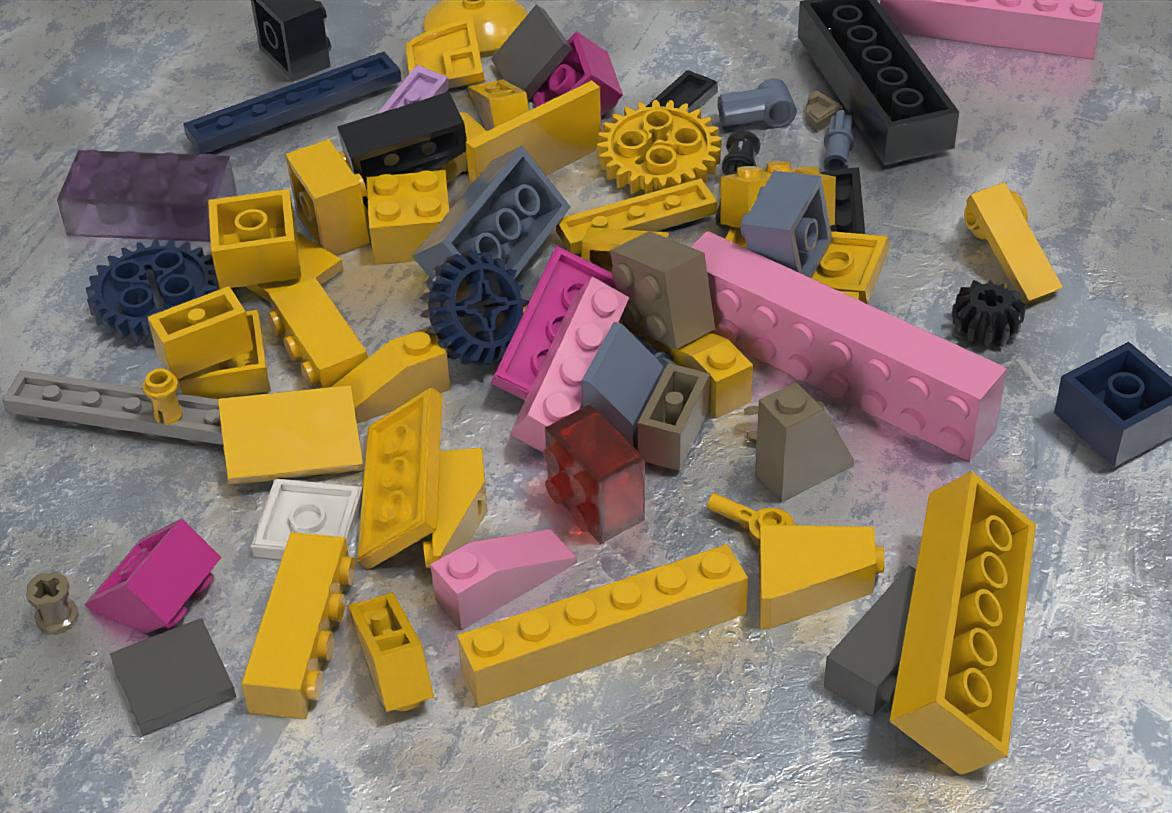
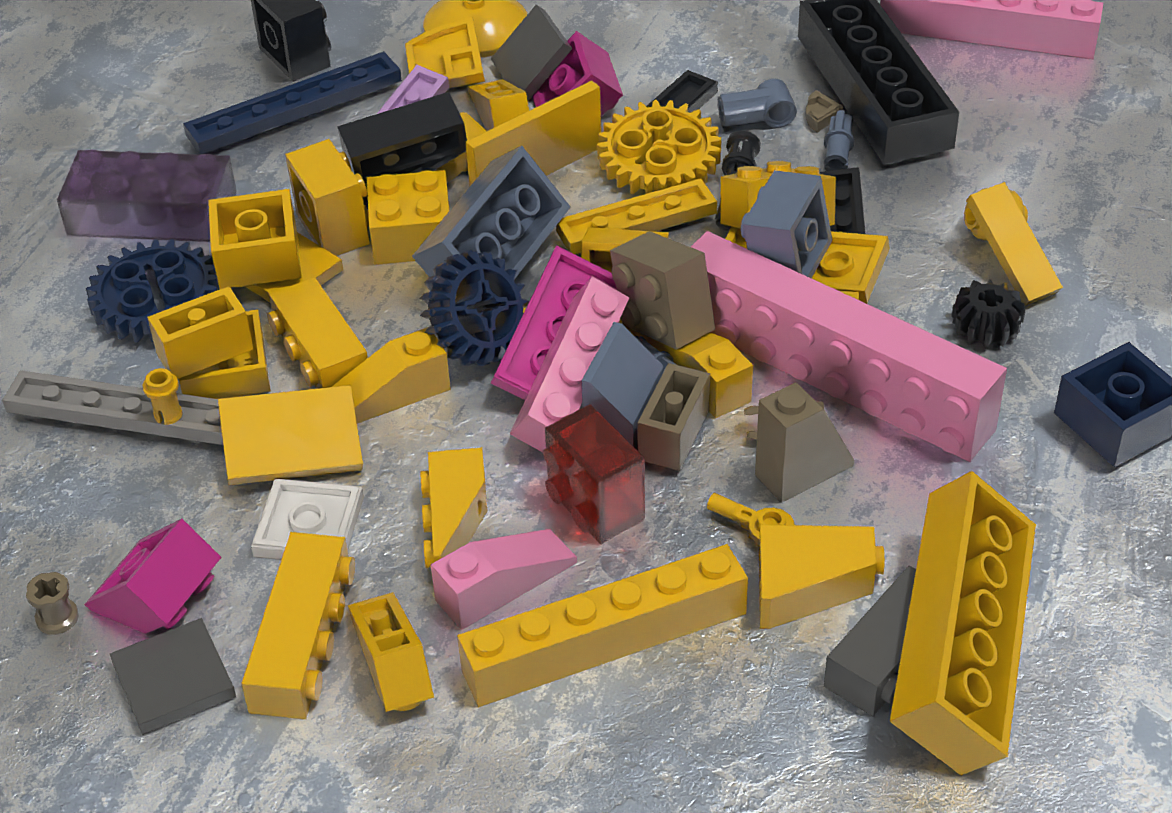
yellow tile [357,387,443,570] -> none

